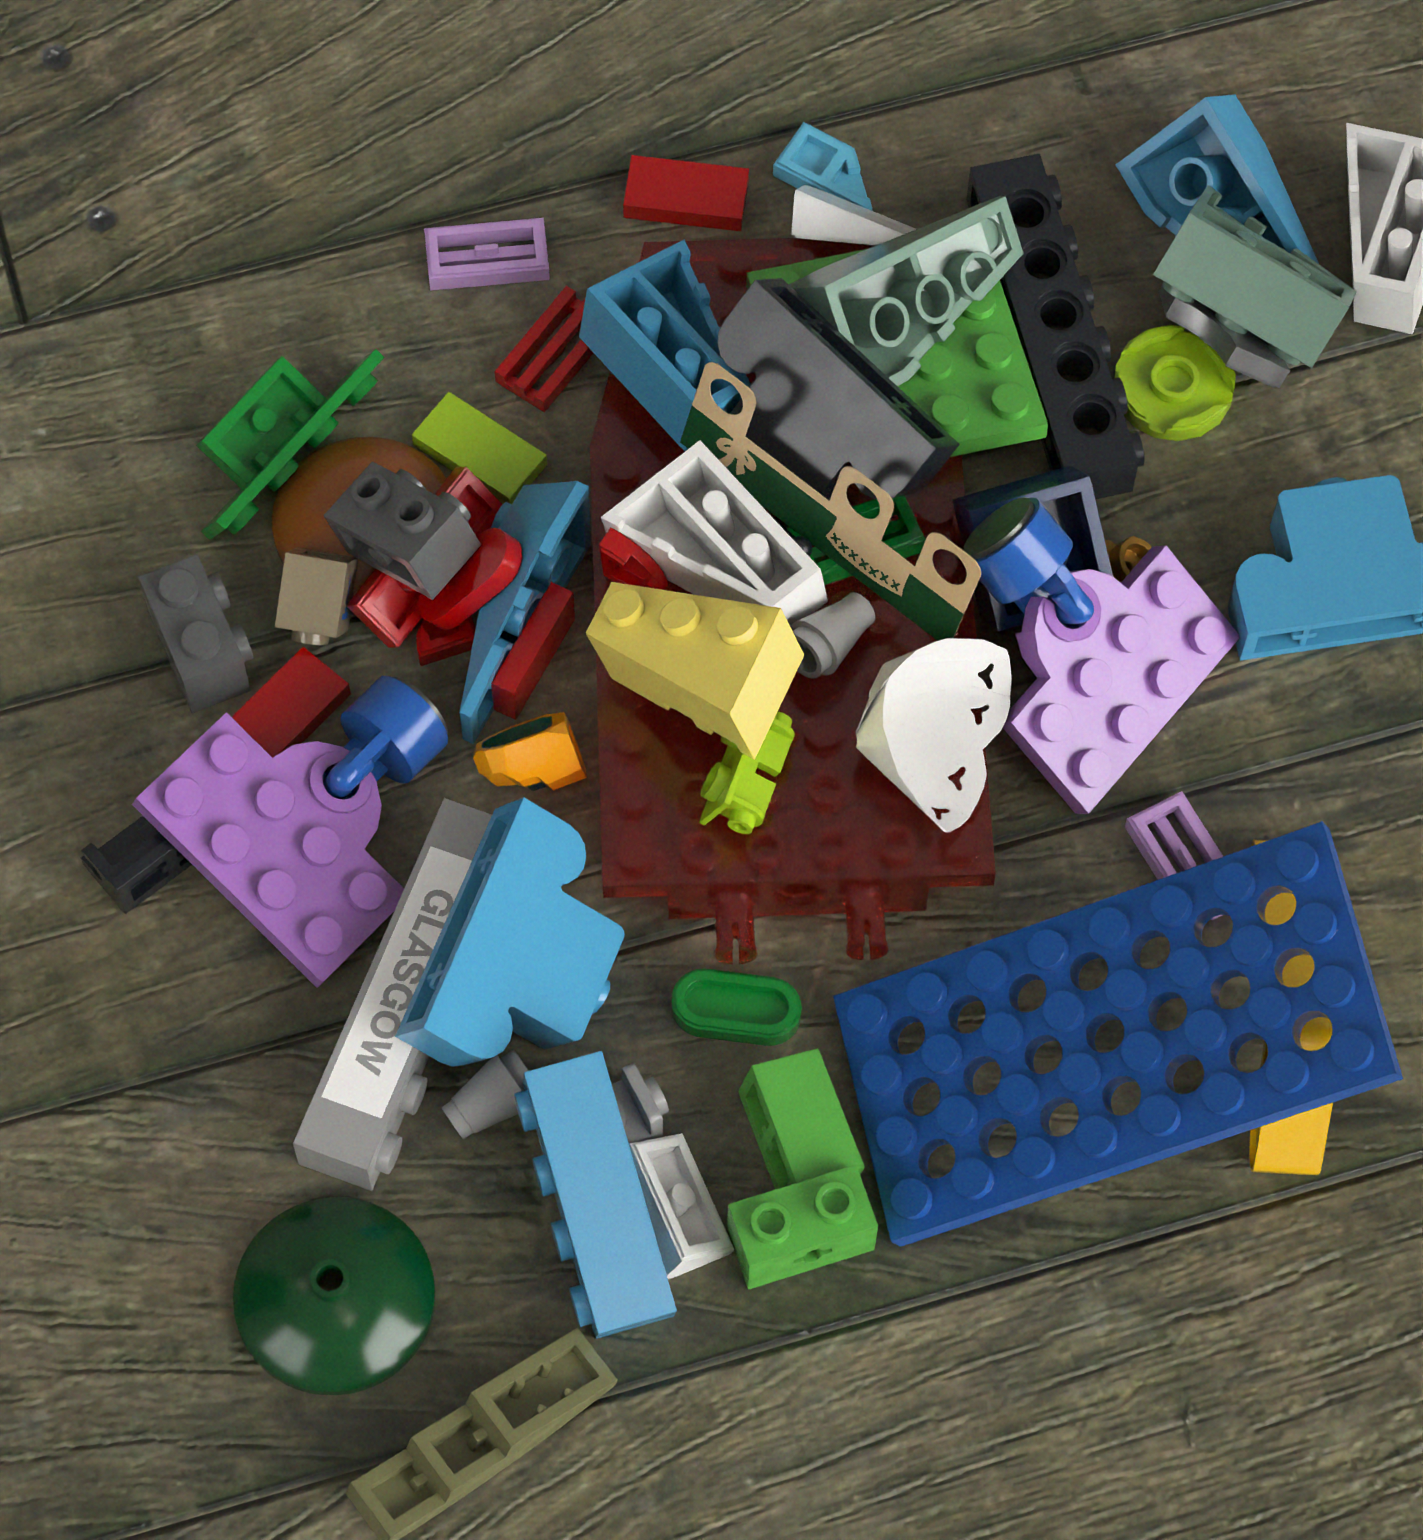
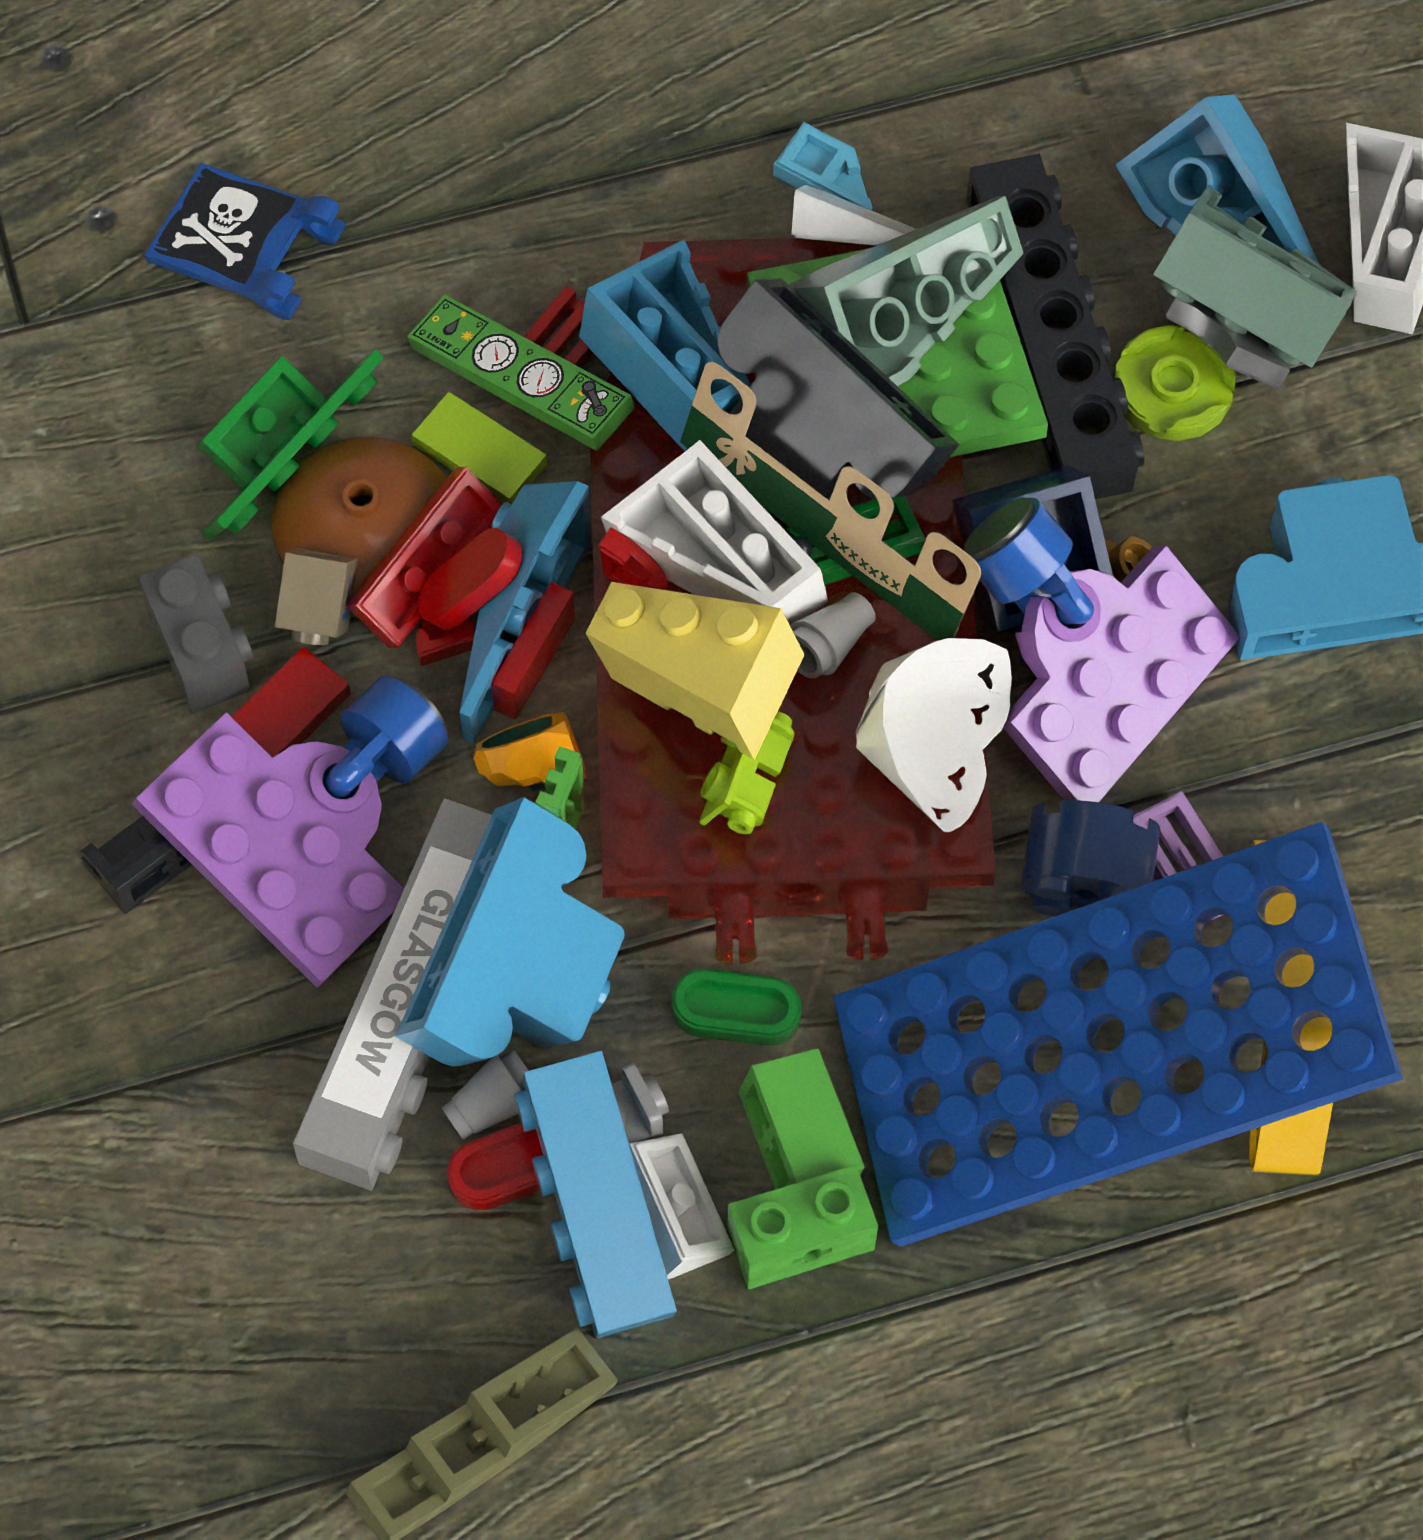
dark green dish [233,1197,436,1395] -> none
dark grey brick [324,461,481,600] -> none
lavender tile [424,218,550,291] -> none
red tile [623,155,749,232] -> none
none -> flag [144,163,346,320]
none -> bright green tile [407,294,635,451]
none -> red tile [447,1123,543,1211]
none -> bright green tile [535,746,585,830]
none -> dark blue brick [1020,800,1160,916]

